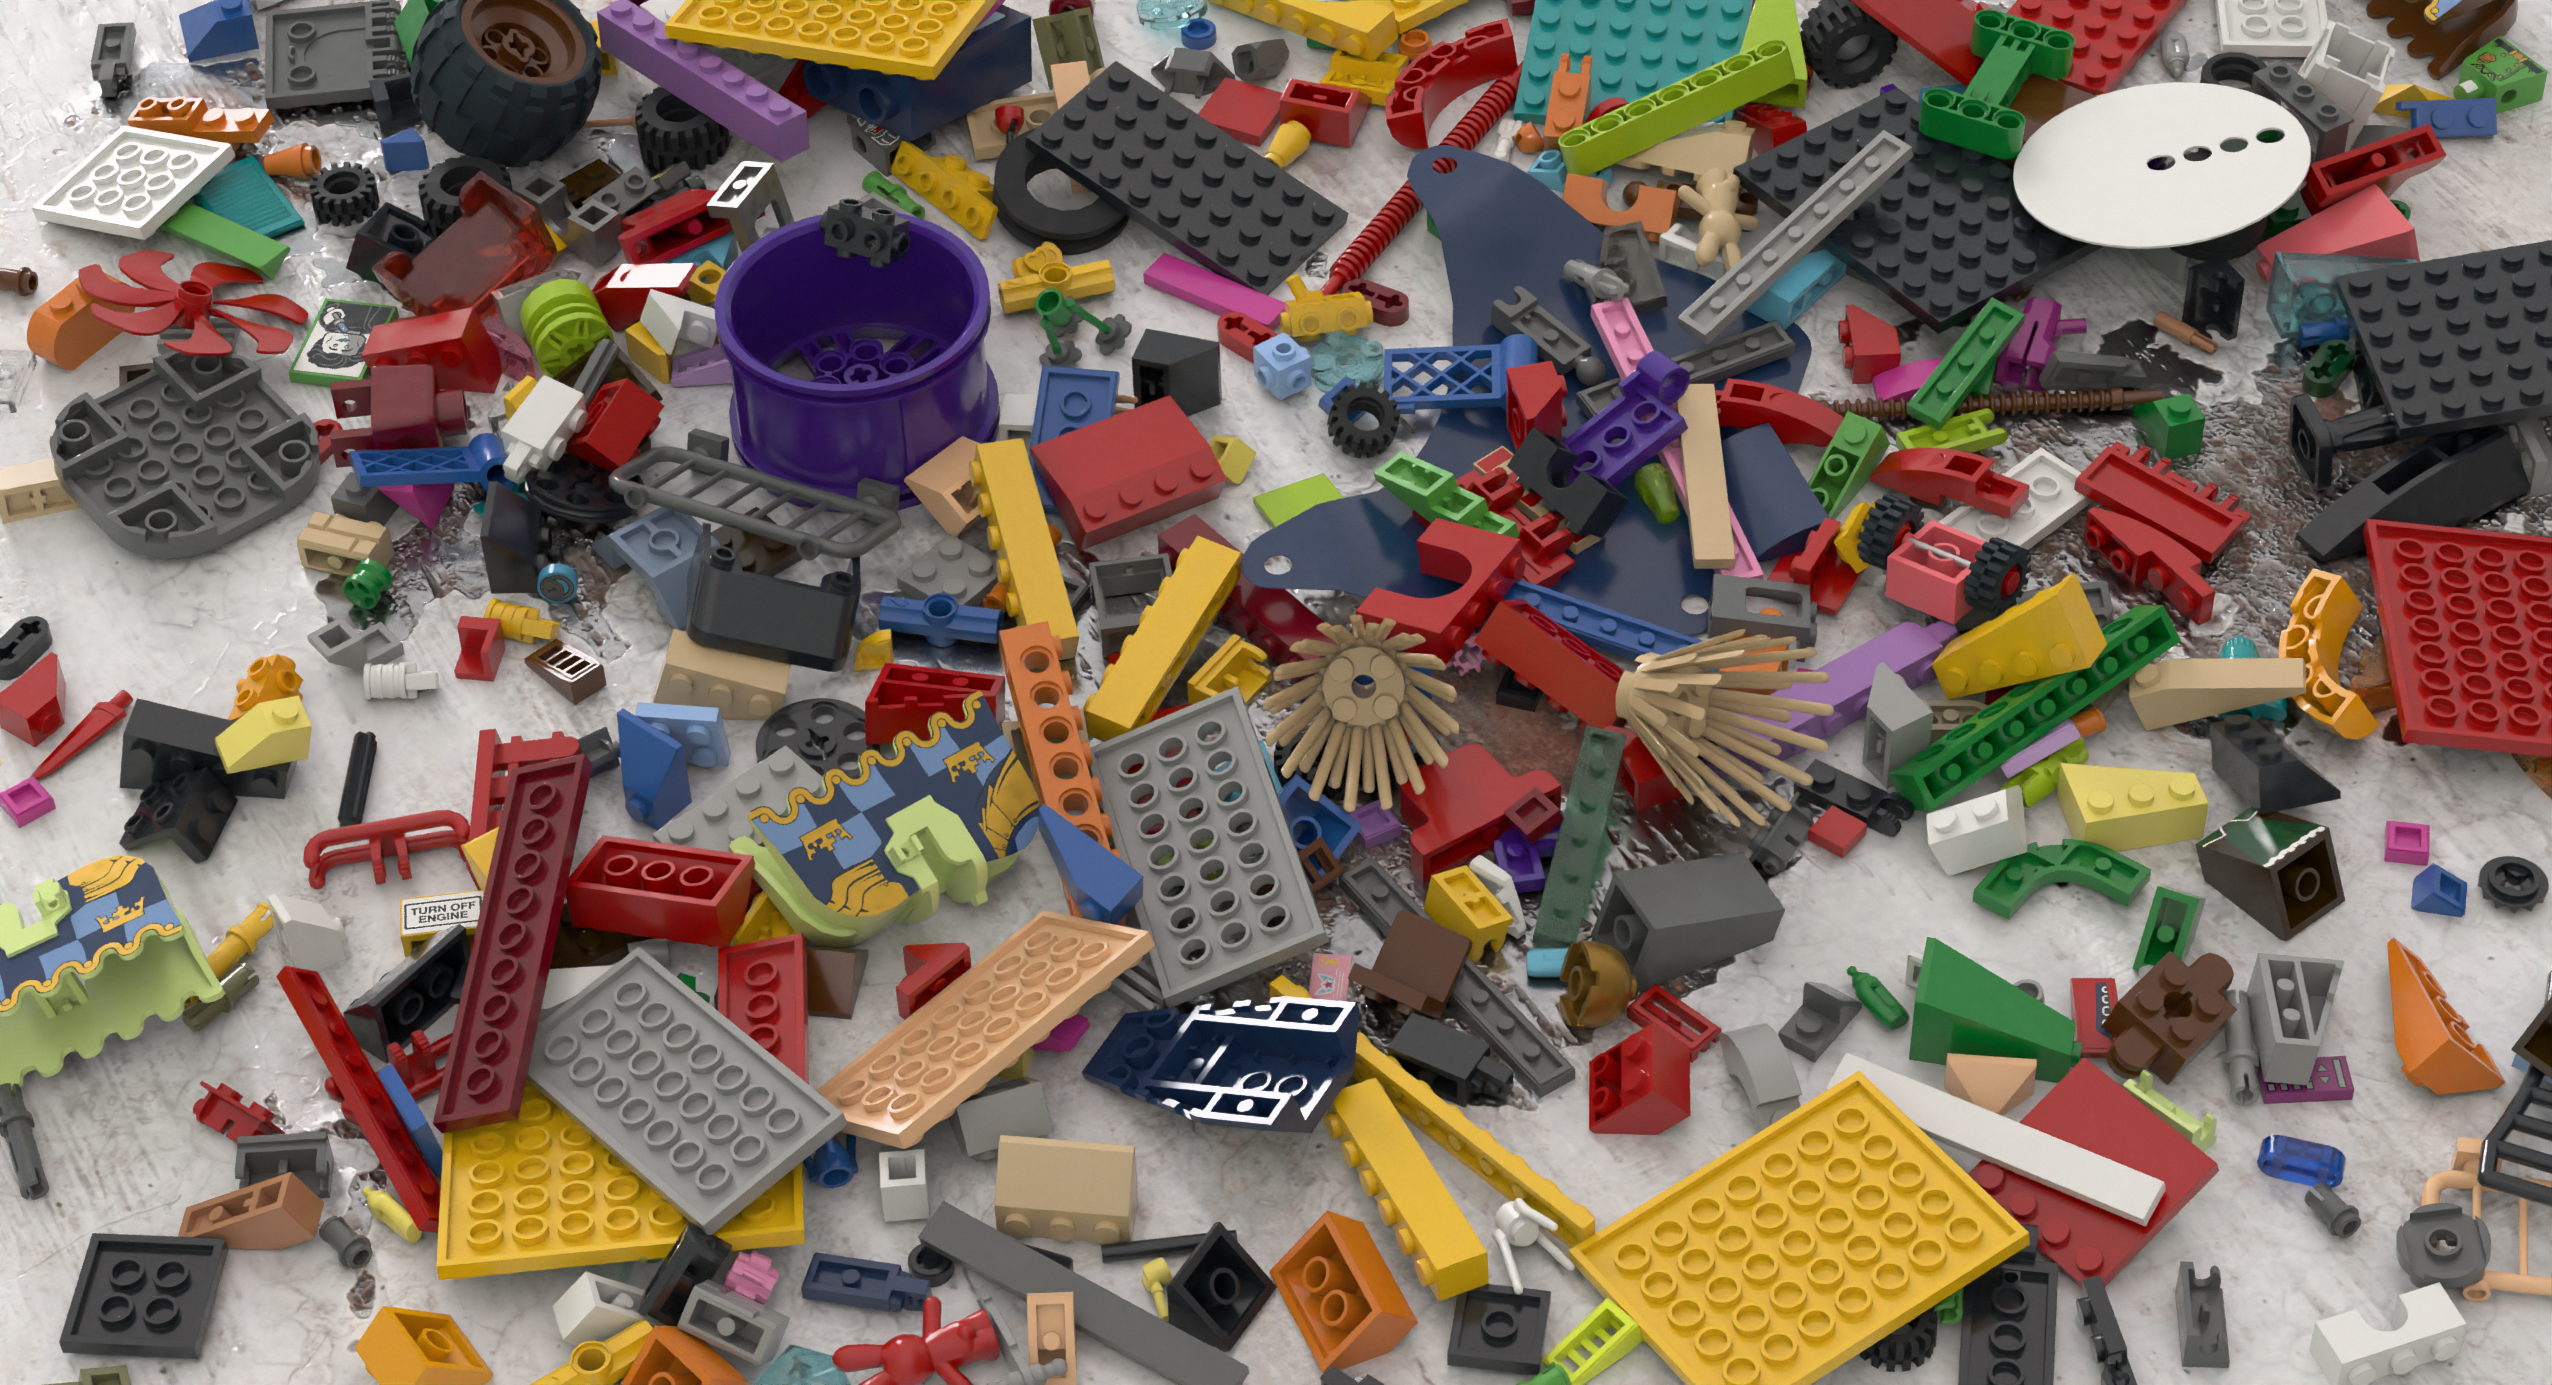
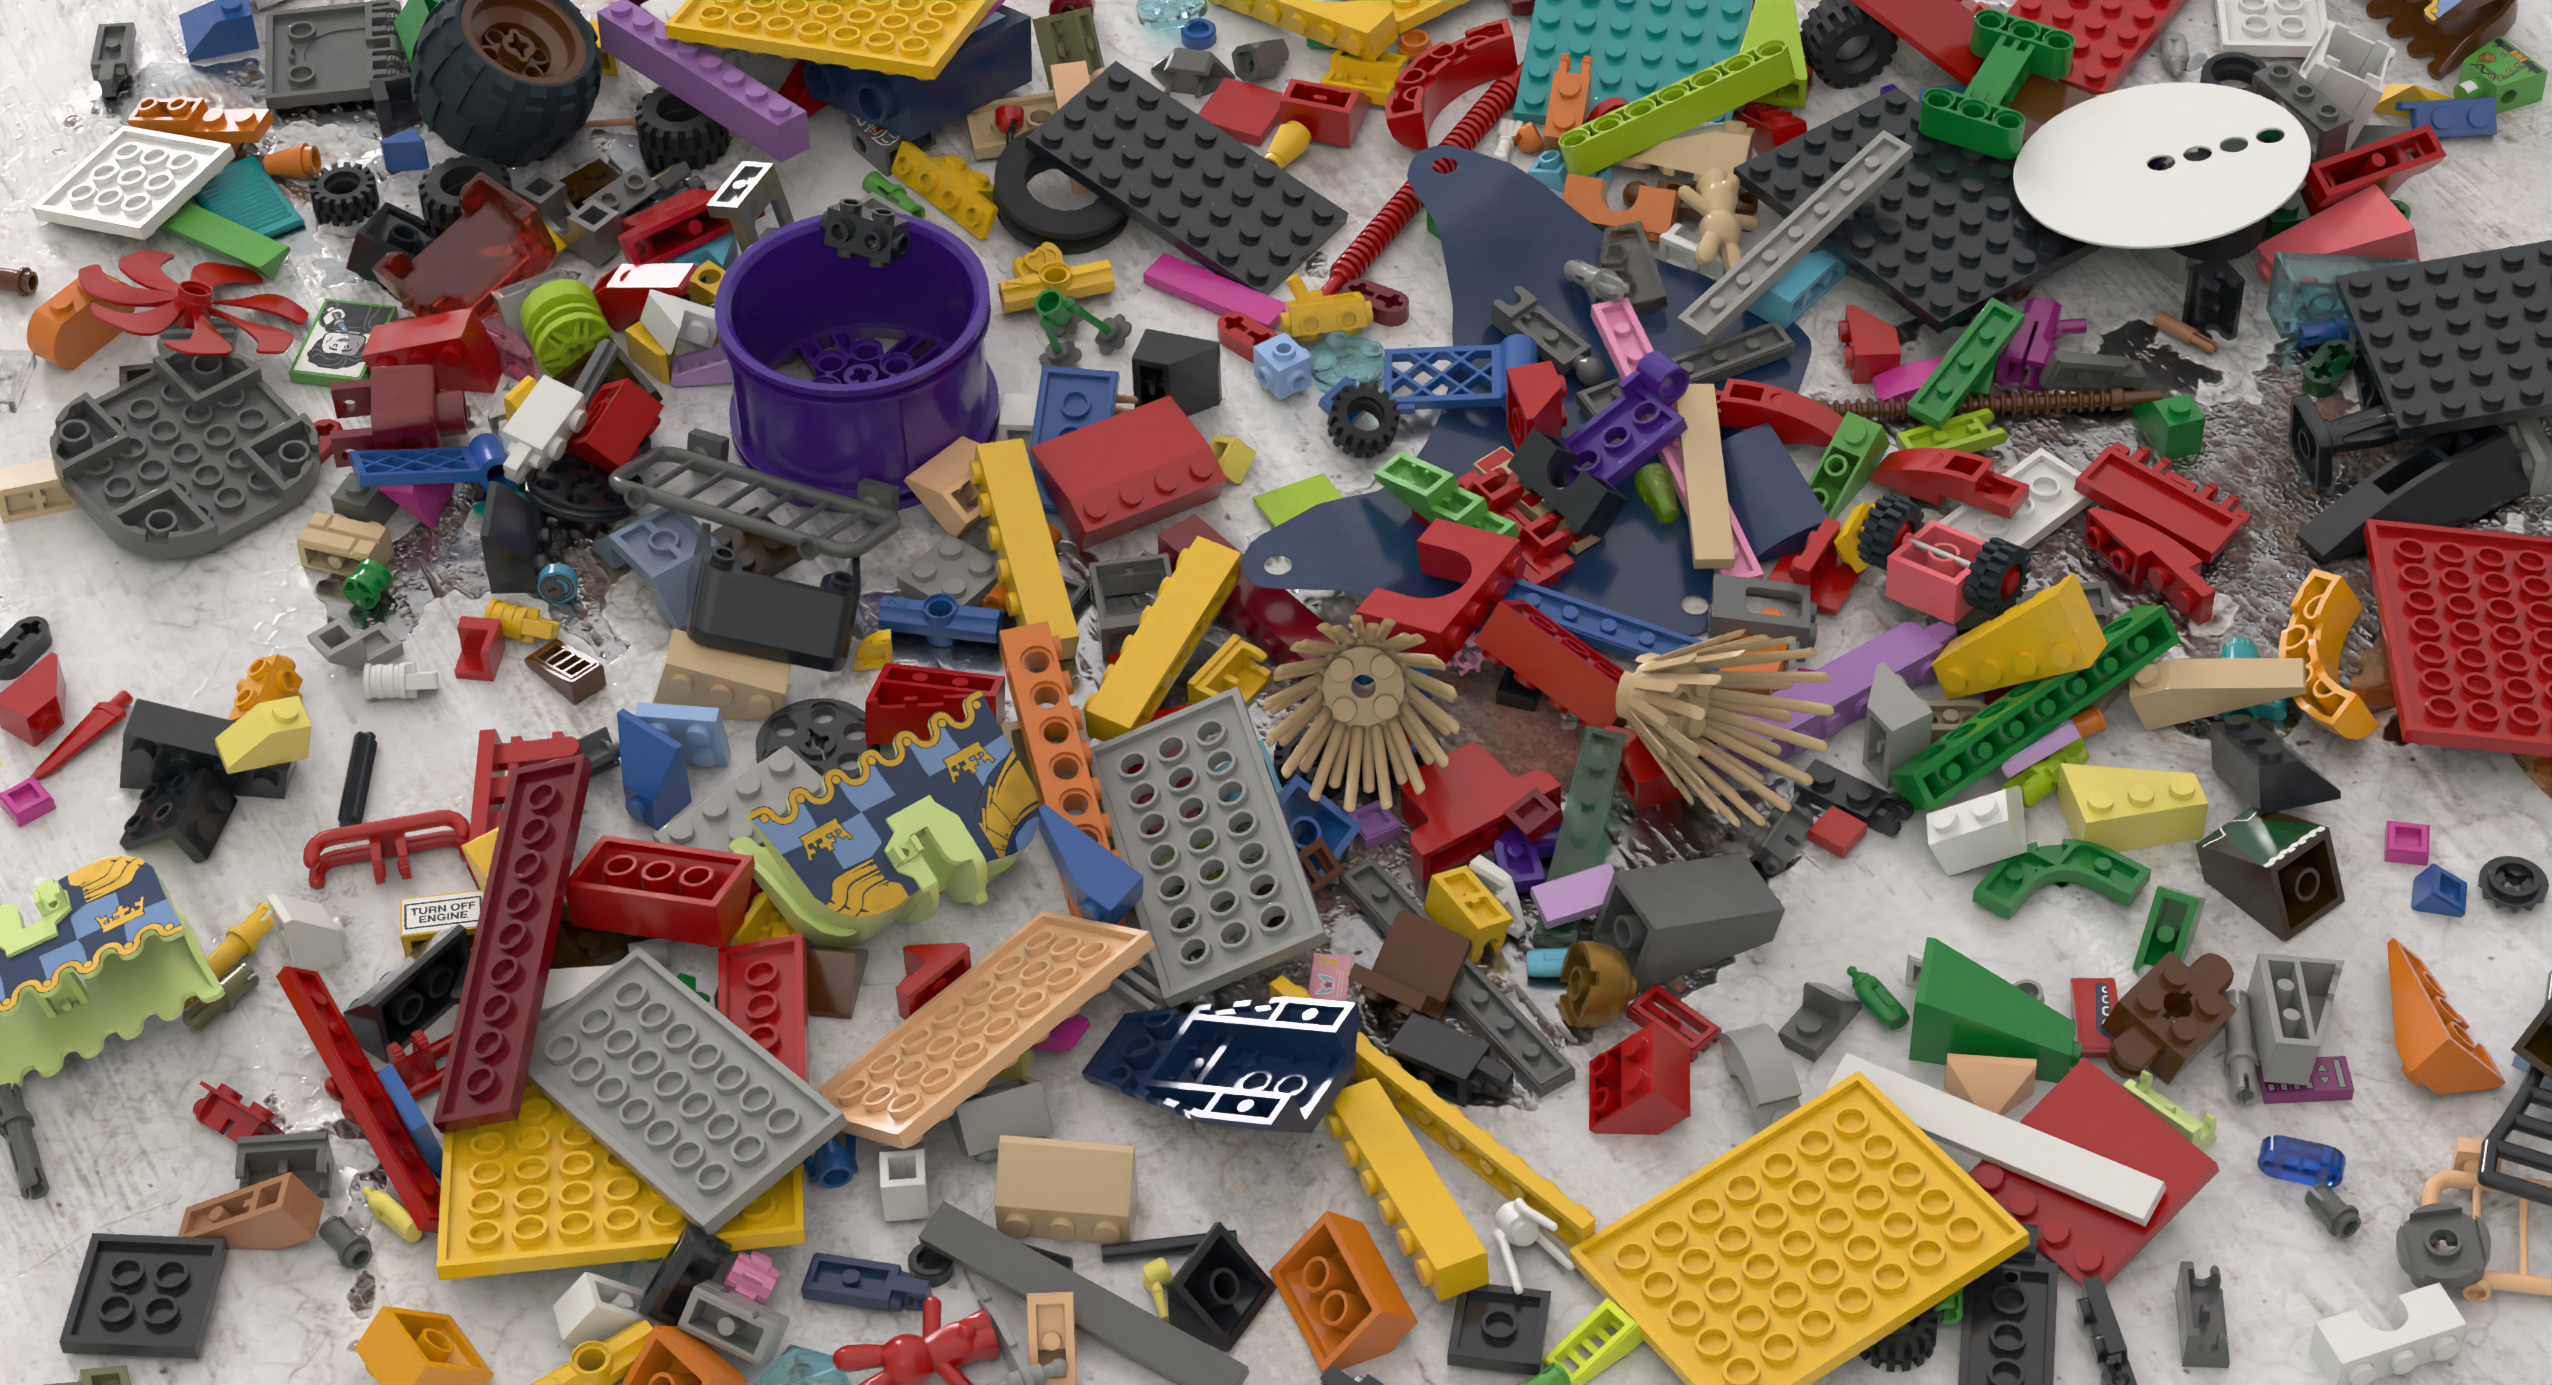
none -> lavender tile [1530,862,1615,930]

